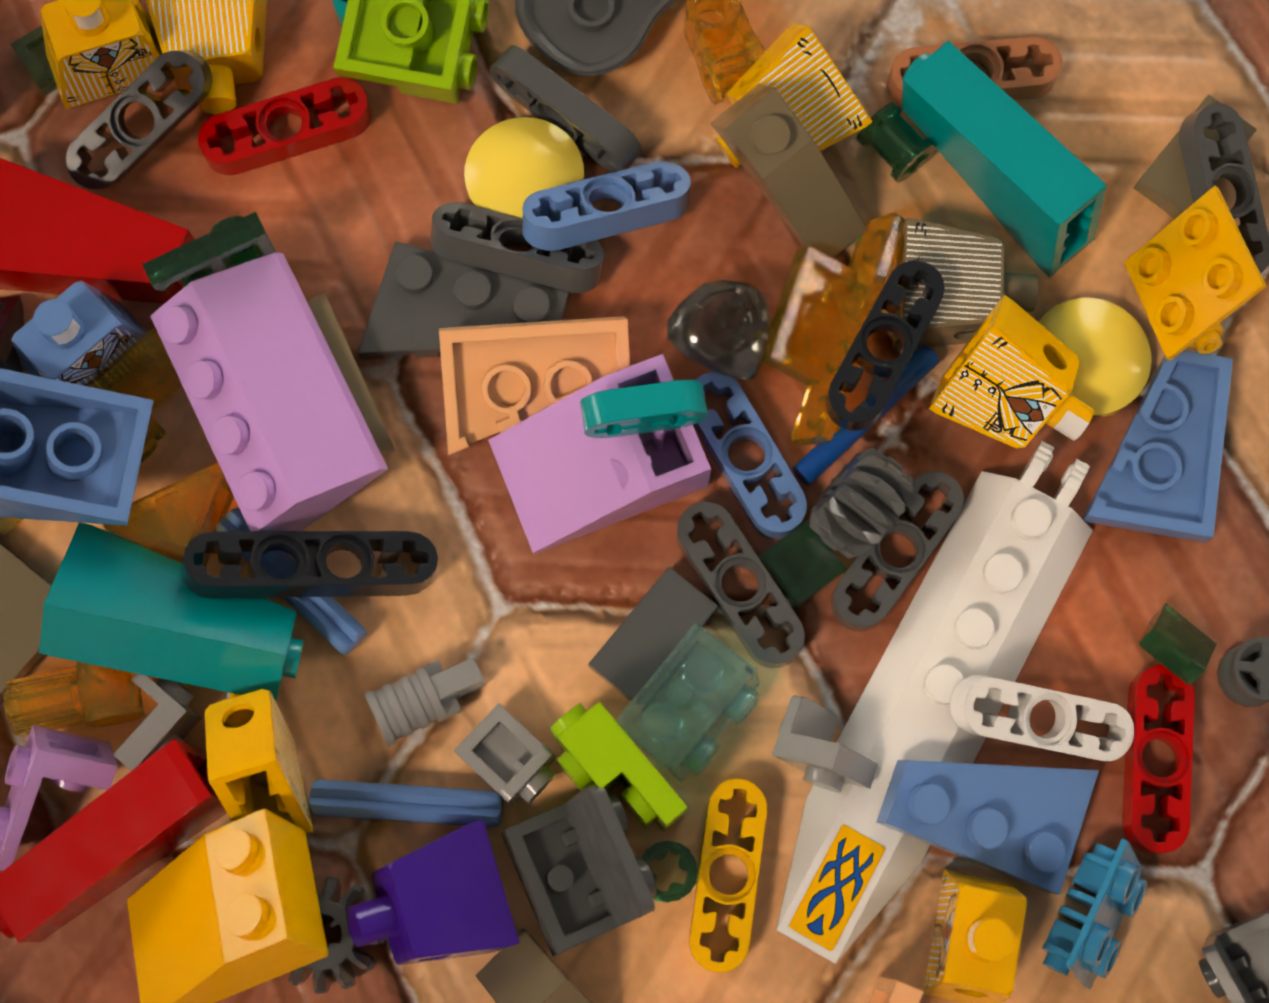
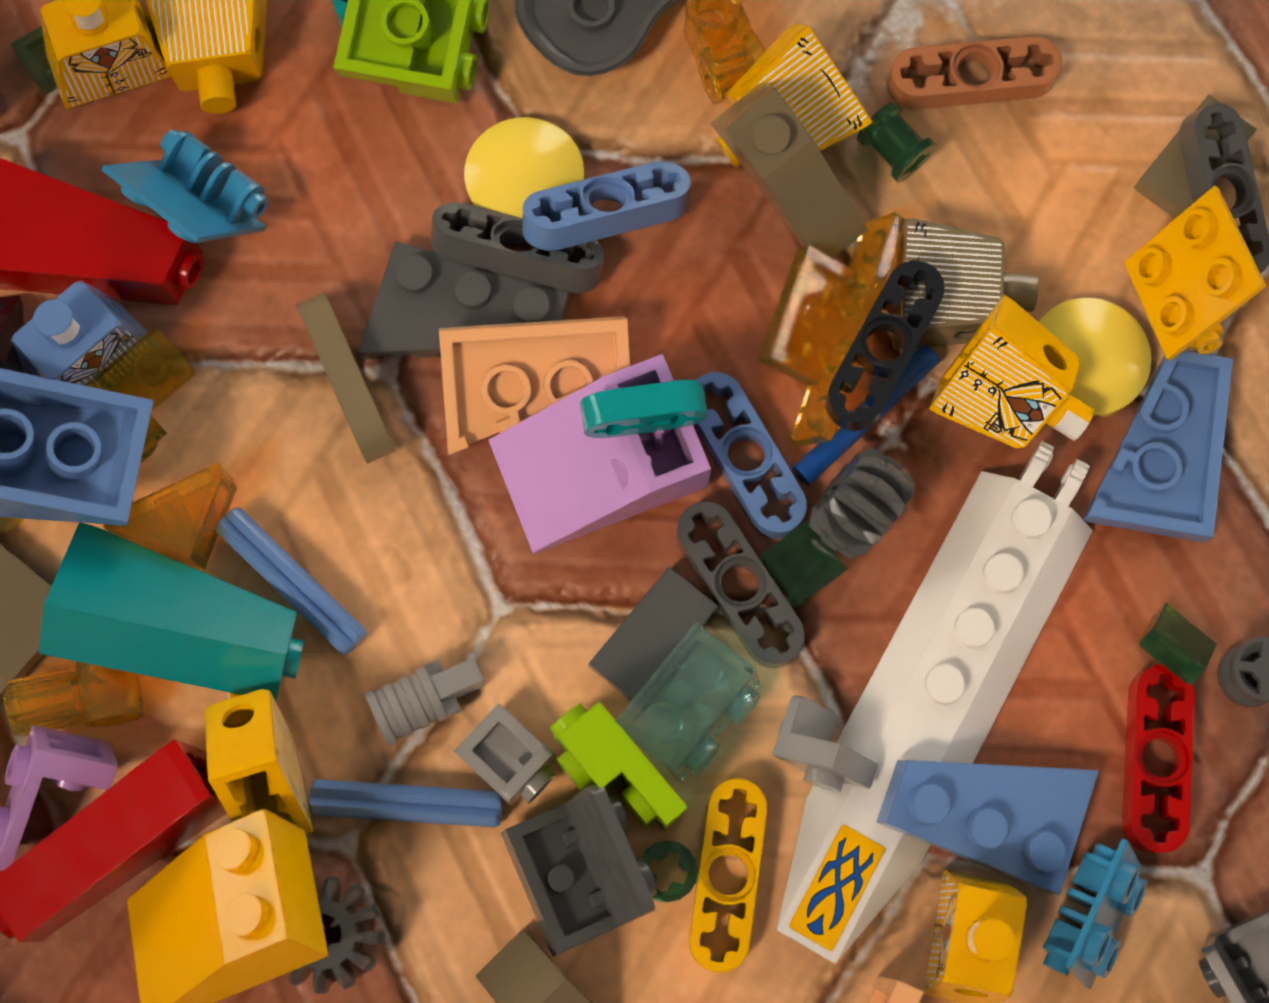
black beam [66,50,213,189] -> none
light grey bracket [113,674,202,771] -> none
clear green wing [142,212,277,291] -> none
lavender slope [150,252,388,531] -> none
black beam [182,531,438,598] -> none
red beam [198,77,371,175] -> none
dark purple torso [346,819,520,965] -> none
dark grey beam [490,45,642,173] -> none
clear smoke piece [667,280,770,380] -> none
dark grey beam [831,471,964,631] -> none
teal slope [902,40,1107,277] -> none
white beam [950,675,1134,761] -> none
none -> dark azure hinge [101,129,269,243]

